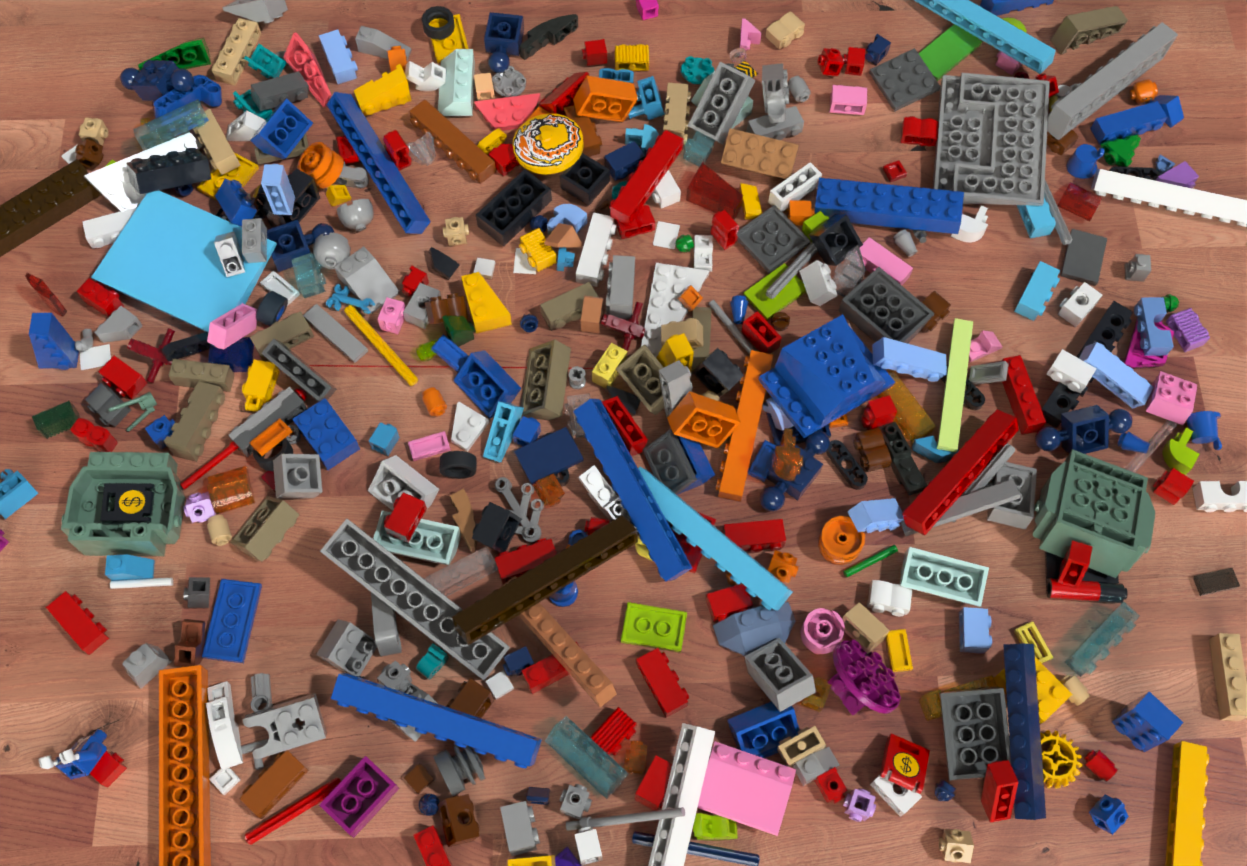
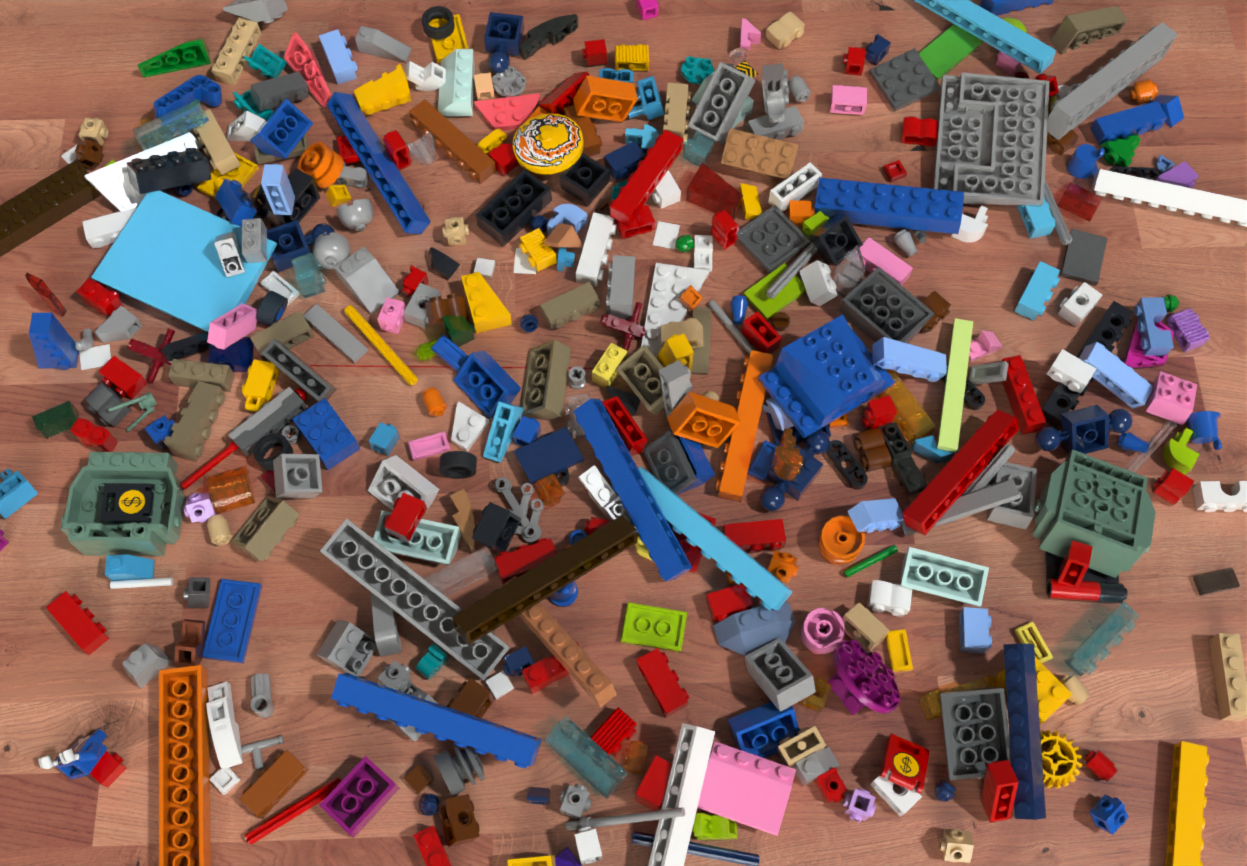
dark blue brick [120,60,194,101] -> none
light grey brick [242,693,327,759] -> none
orange tile [249,418,293,456] -> none
dark azure bar [326,284,375,314] -> none
orange brick [387,46,407,72] -> none
light grey brick [500,801,540,856] -> none
nougat slope [581,296,603,334] -> none
black brick [692,348,744,397] -> none
red brick [817,48,844,76] -> none
blue brick [1112,691,1184,752] -> none
light grey brick [1124,254,1151,282] -> none

